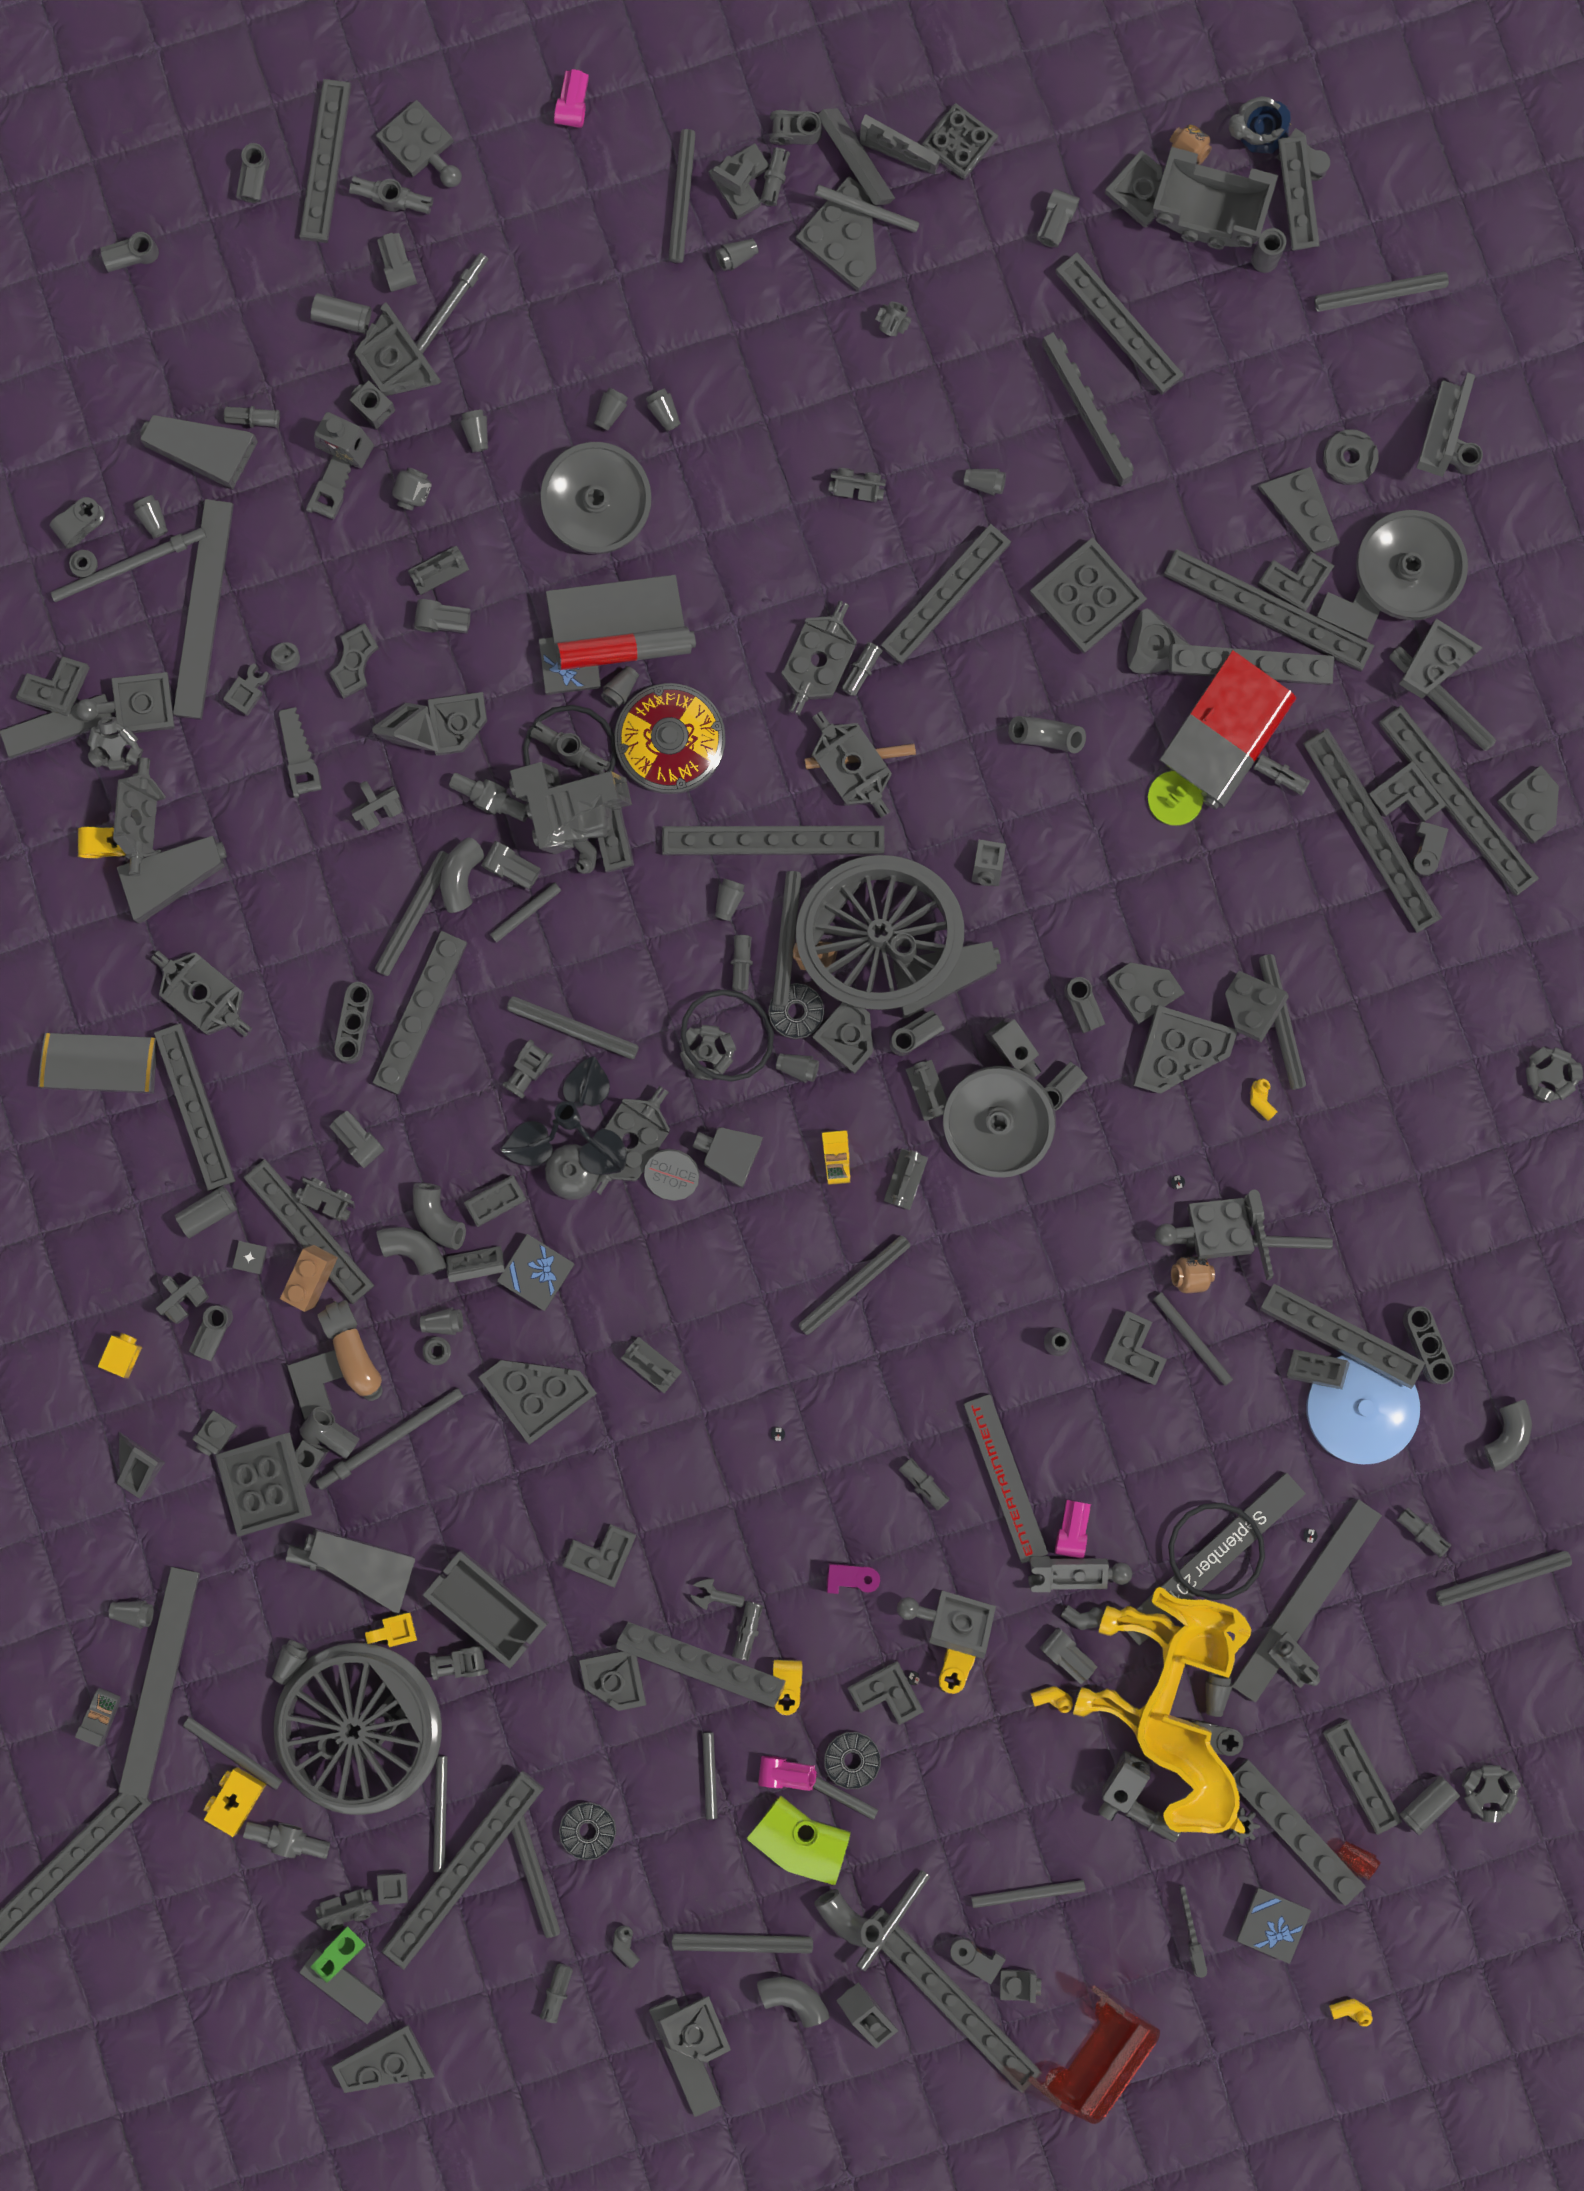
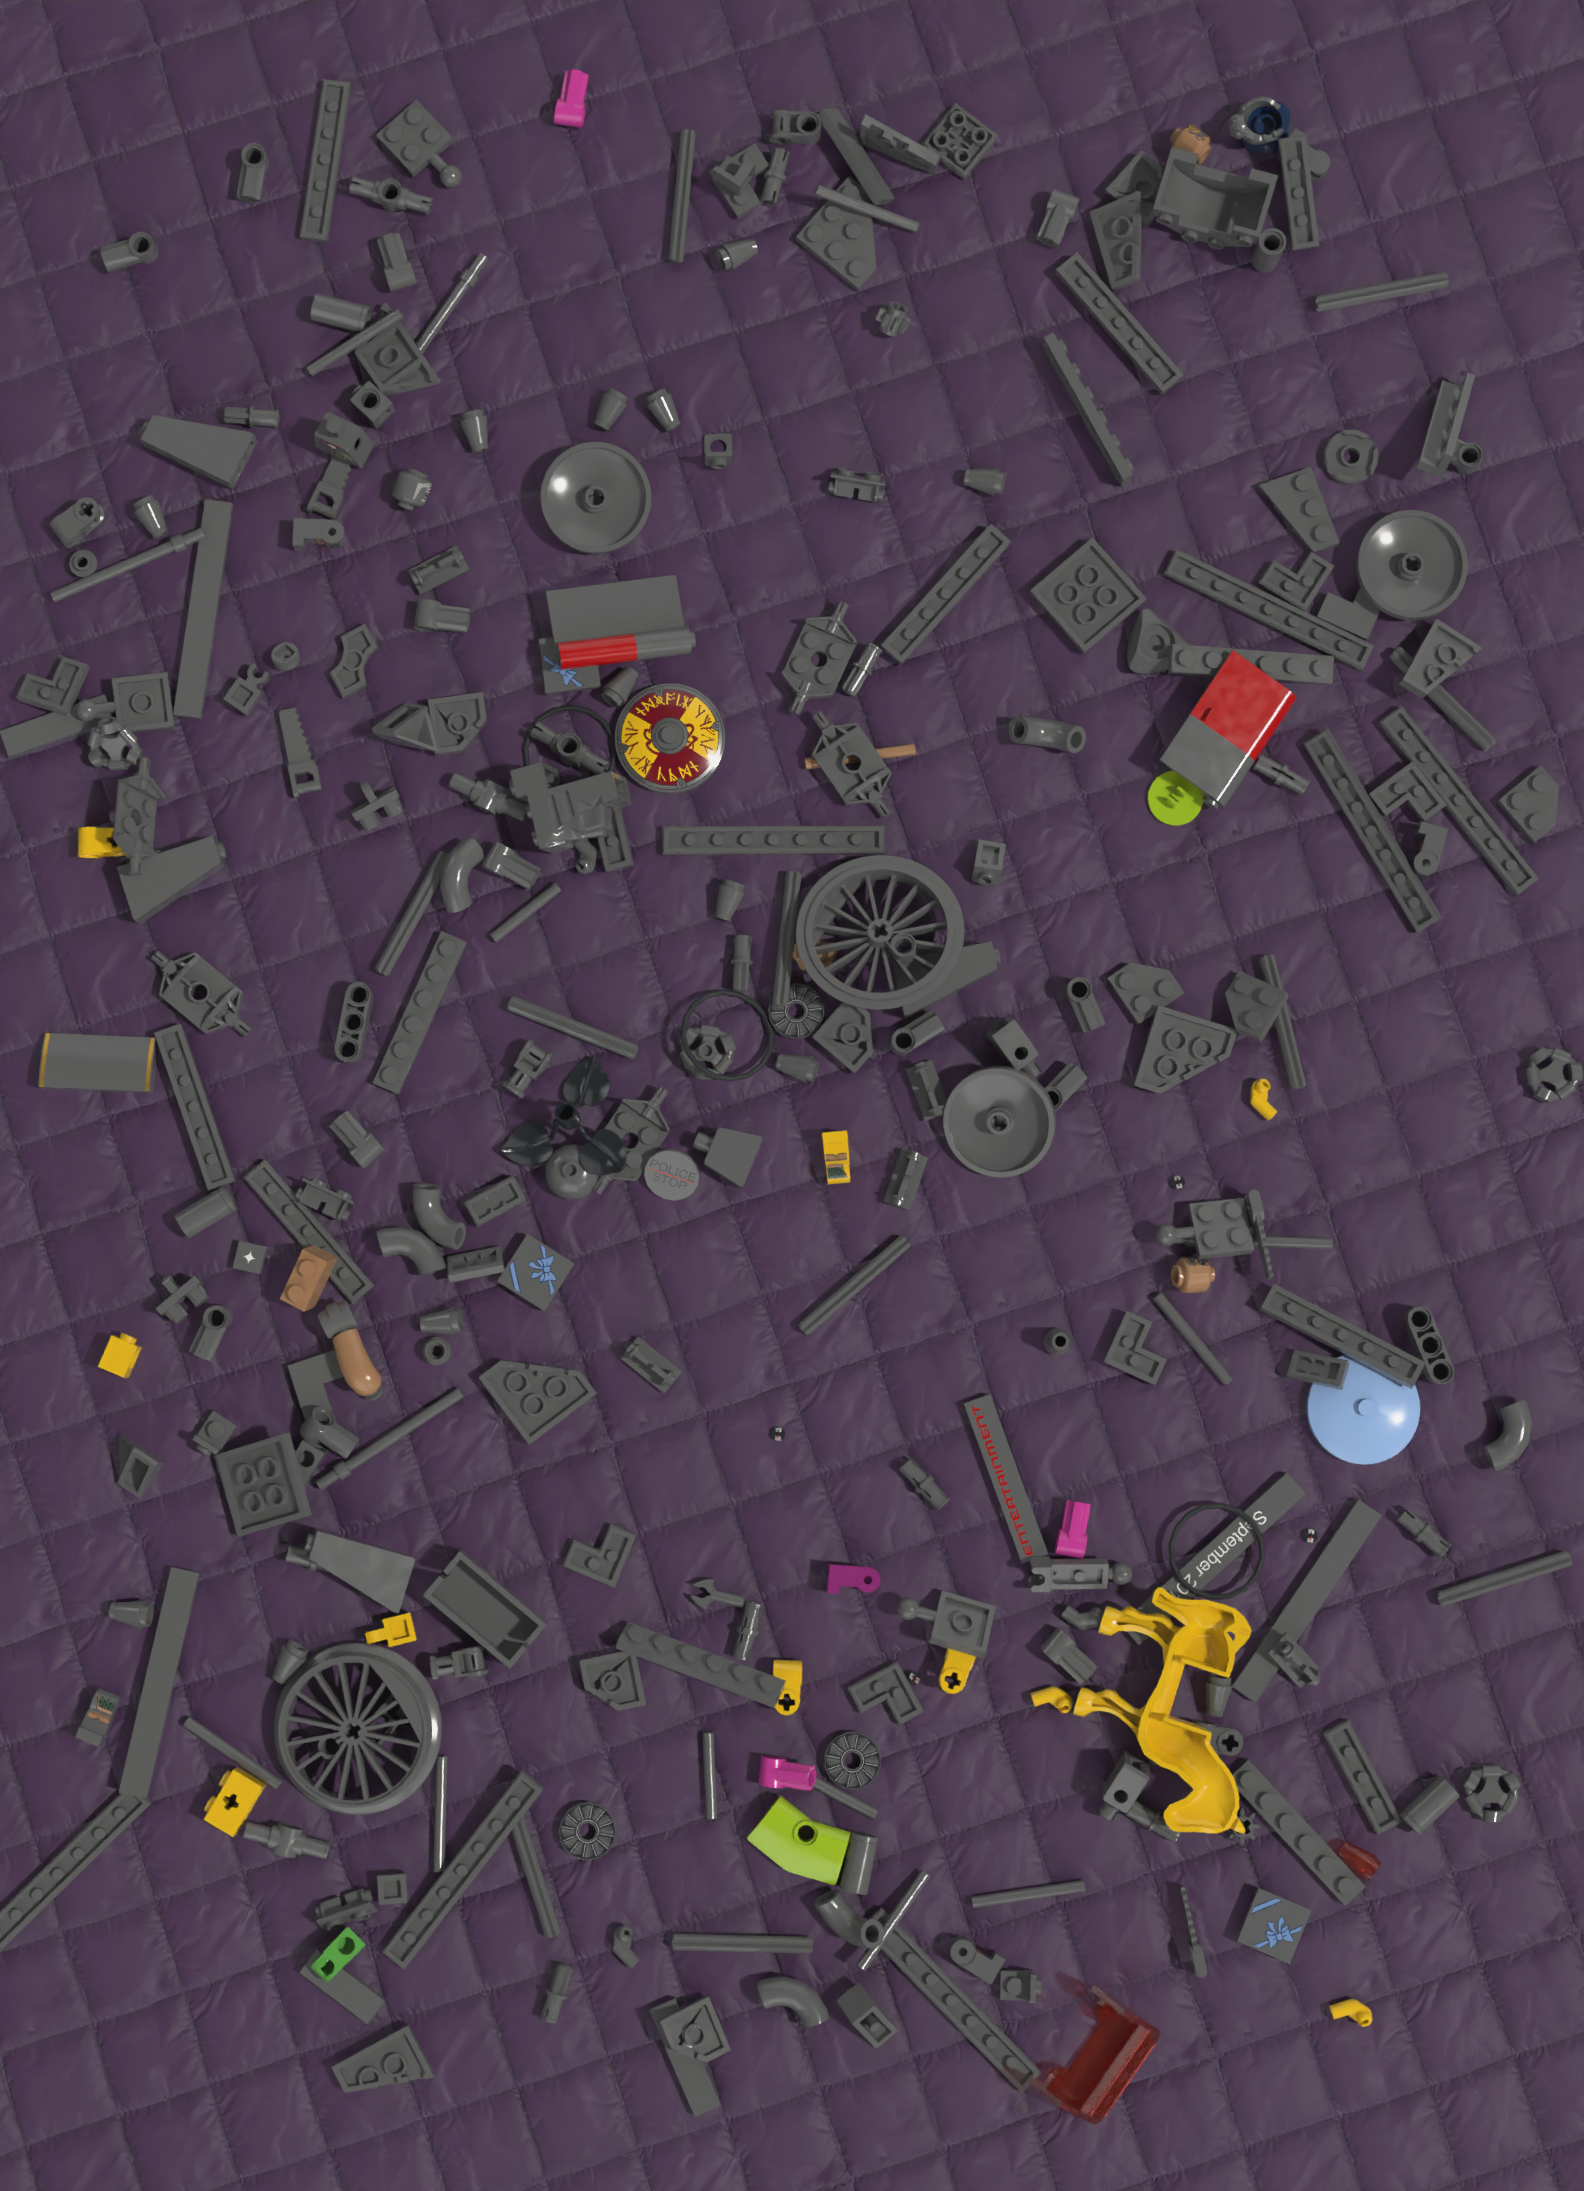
none -> dark grey leg [292,518,346,551]
none -> dark grey bar [307,308,404,376]
none -> dark grey bracket [704,434,733,469]
none -> dark grey pin [839,1831,879,1895]
none -> dark grey wing [1090,191,1142,291]

